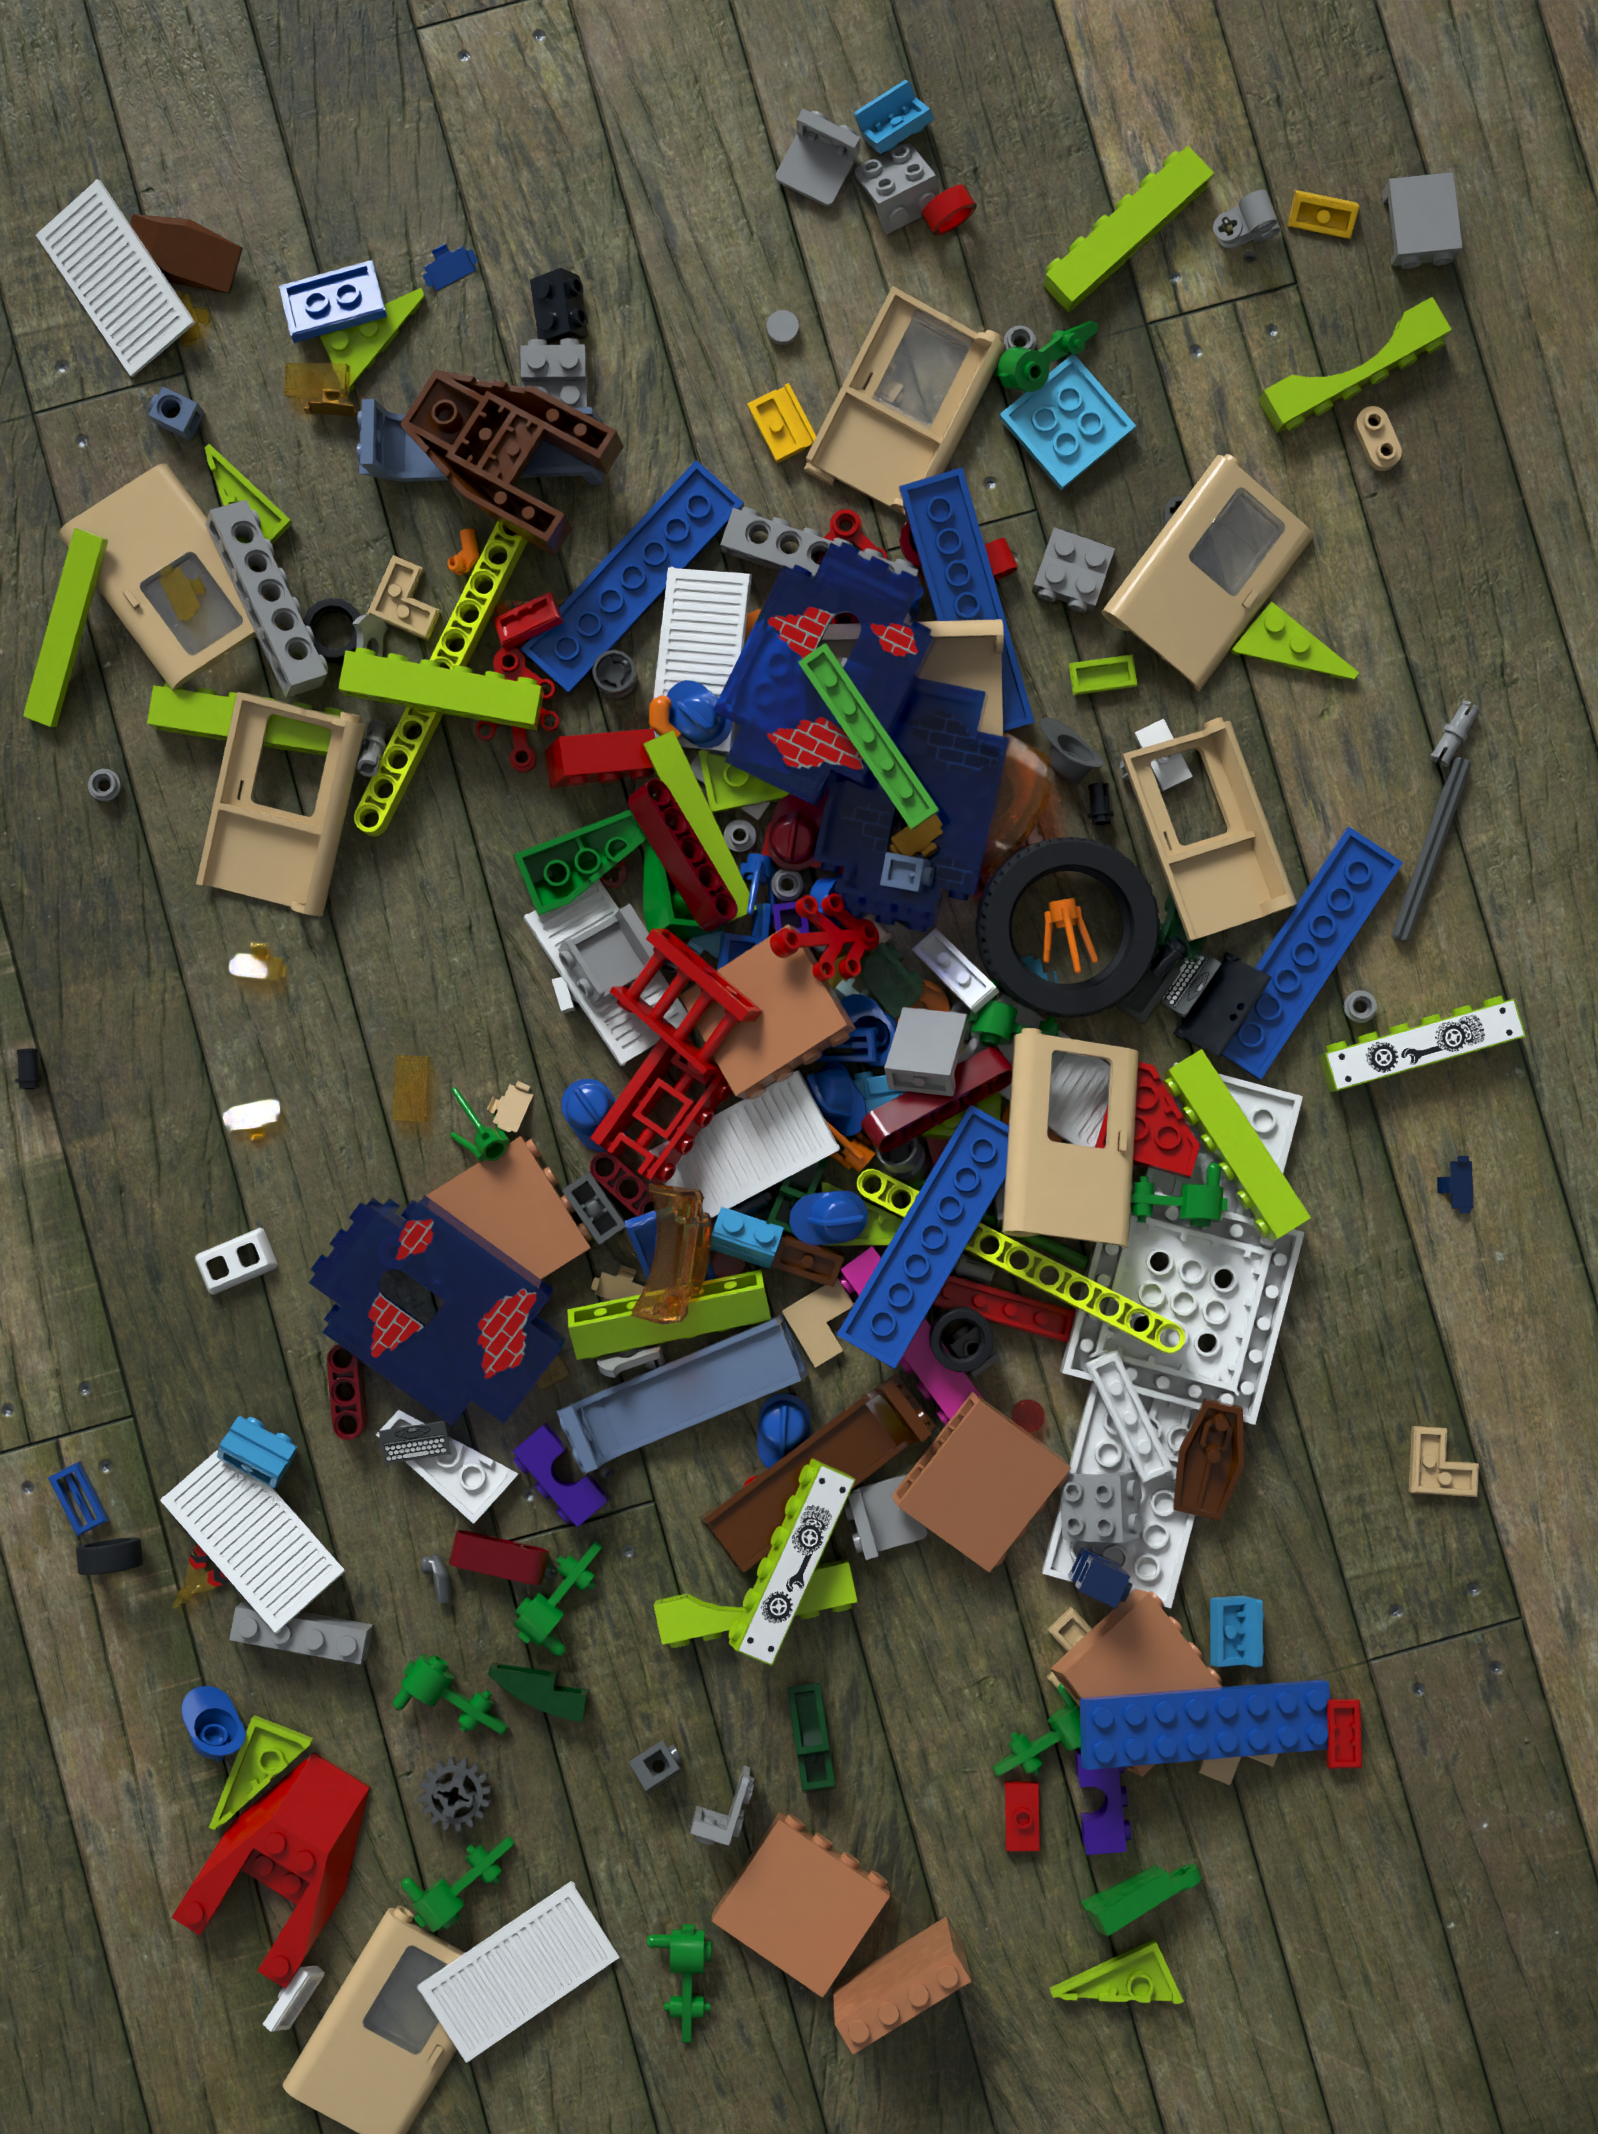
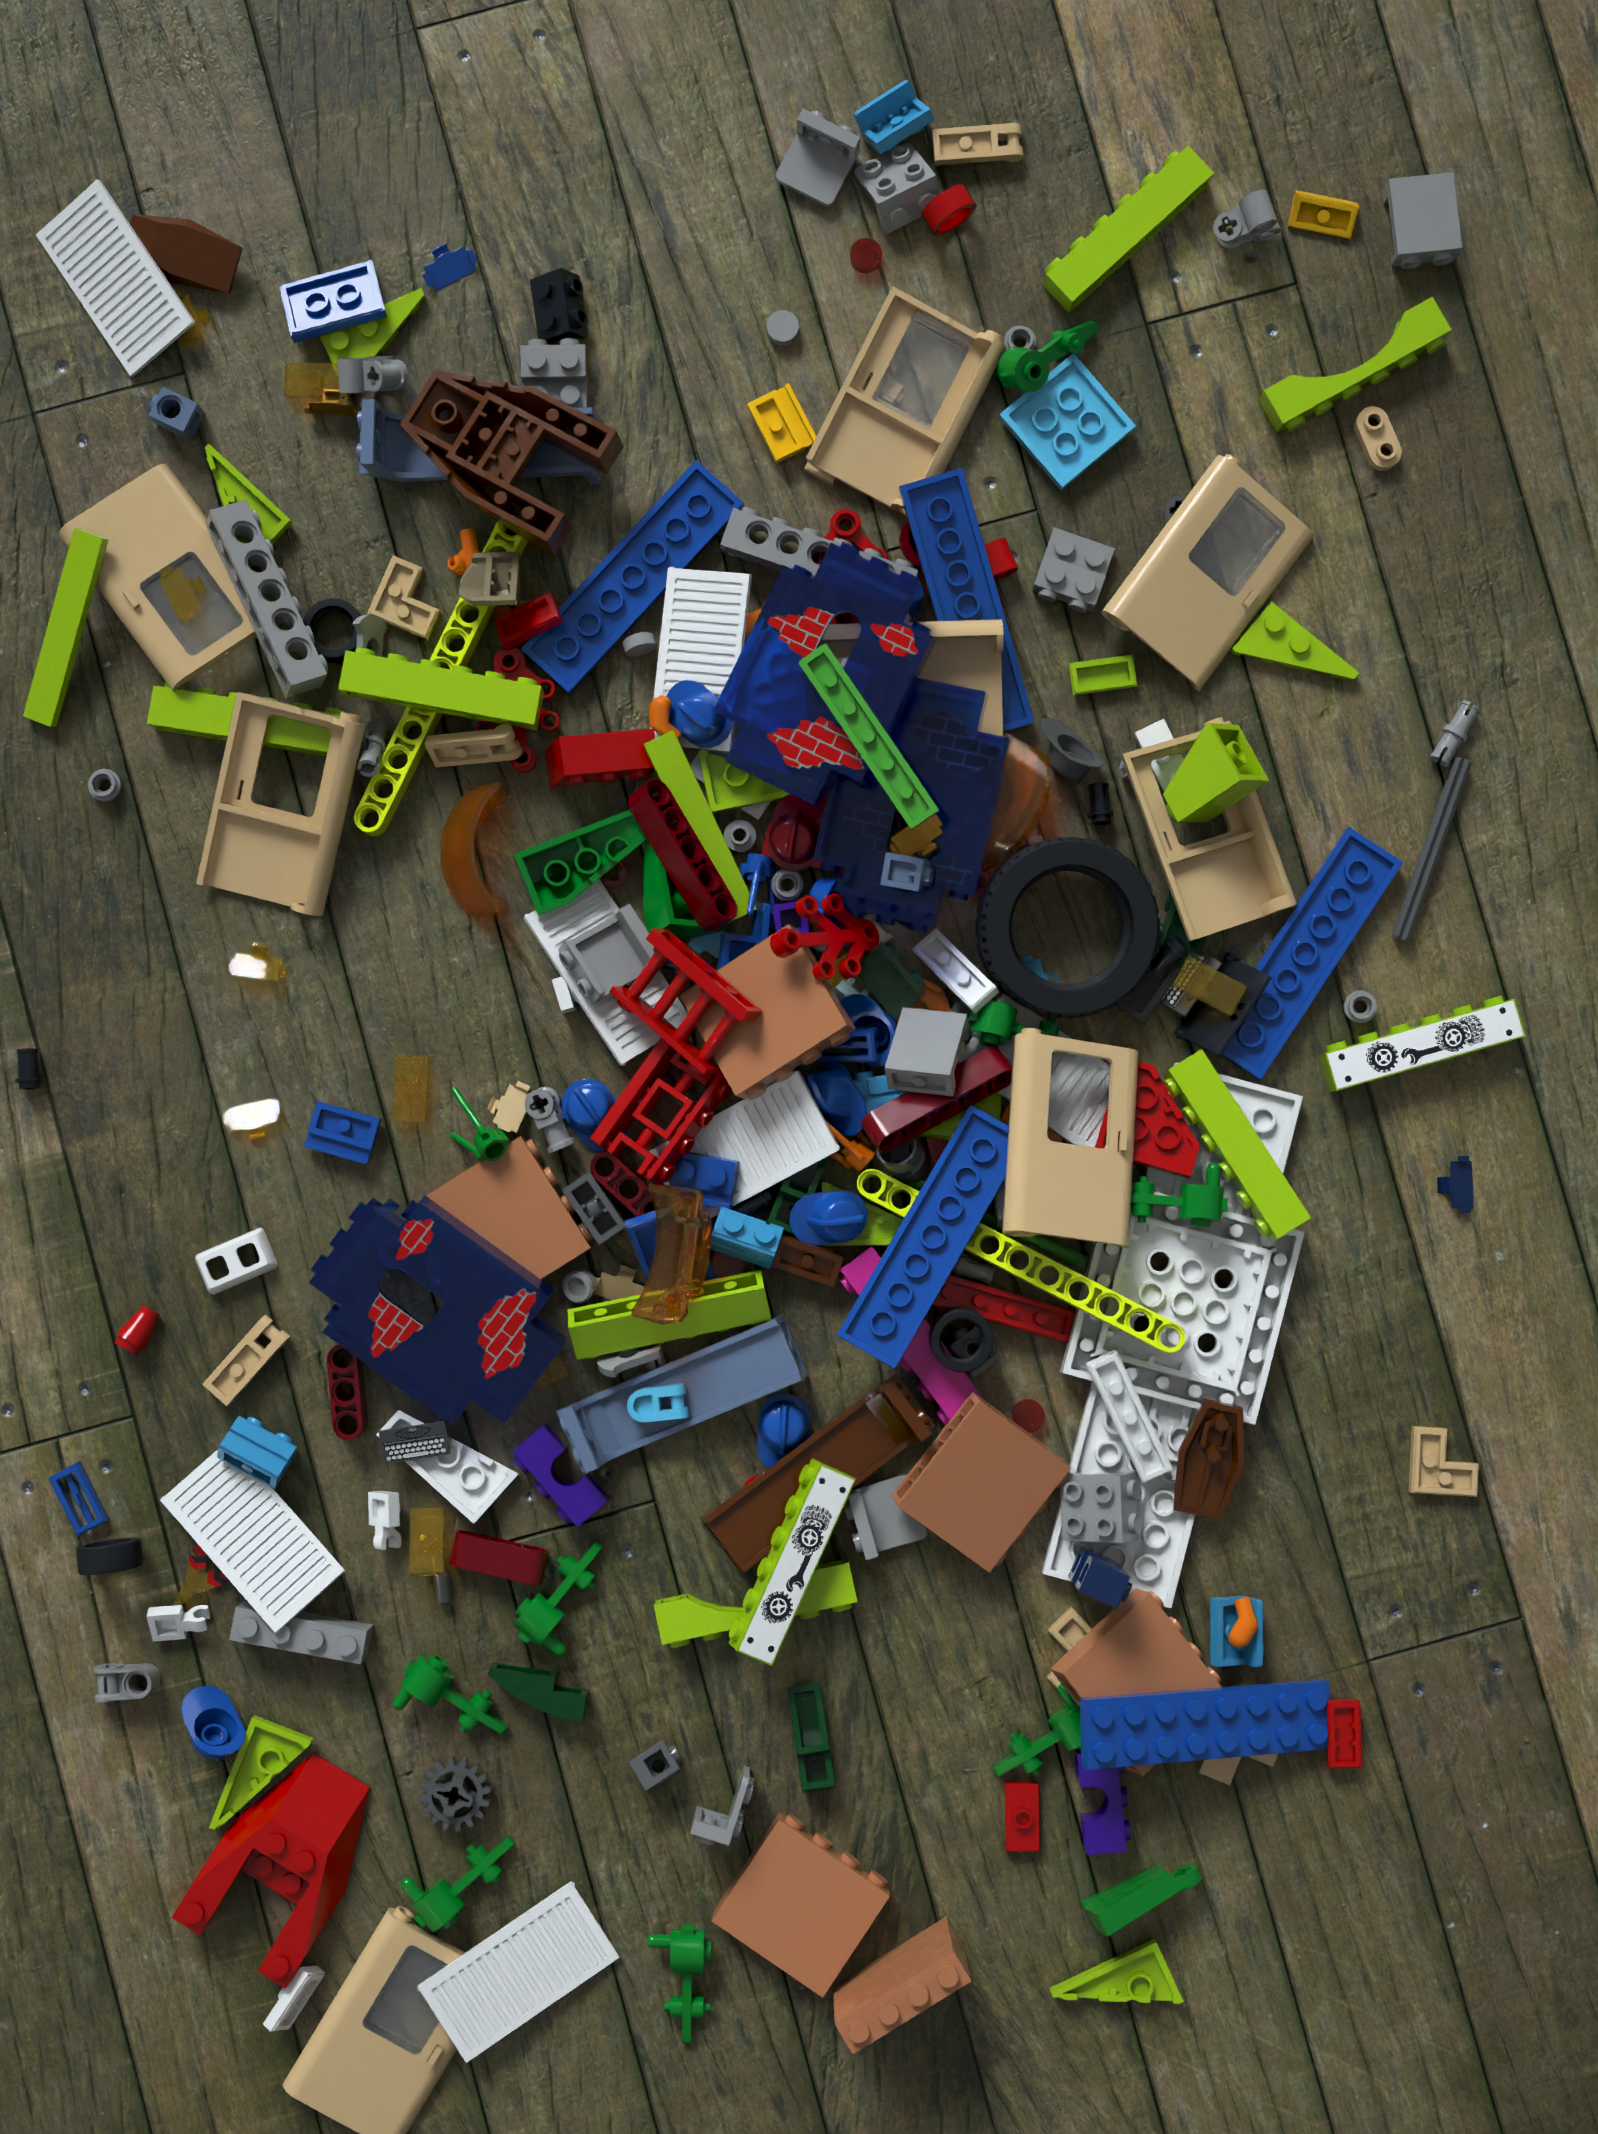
dark grey wheel [593,650,638,701] -> none
tan tile [782,1277,854,1368] -> none
orange plant [1043,898,1098,974] -> none
none -> light grey piece [93,1663,161,1702]
none -> red cone [114,1305,159,1356]
none -> white plate [146,1605,211,1642]
none -> tan plate [202,1315,291,1406]
none -> blue plate [304,1101,382,1165]
none -> light grey piece [337,356,408,393]
none -> white plate [368,1491,401,1550]
none -> clear yellow plate [409,1507,445,1577]
none -> tan plate [425,723,523,767]
none -> clear orange windscreen [440,782,506,917]
none -> dark tan slope [459,552,521,606]
none -> light grey connector [524,1086,576,1153]
none -> light grey tile [562,1269,597,1303]
none -> light grey tile [623,632,657,657]
none -> medium azure plate [627,1383,689,1422]
none -> blue plate [667,1152,740,1209]
none -> clear red tile [850,238,882,273]
none -> tan plate [932,123,1024,166]
none -> lime slope [1163,723,1269,823]
none -> clear yellow plate [1172,956,1247,1016]
none -> orange arm [1228,1597,1258,1648]

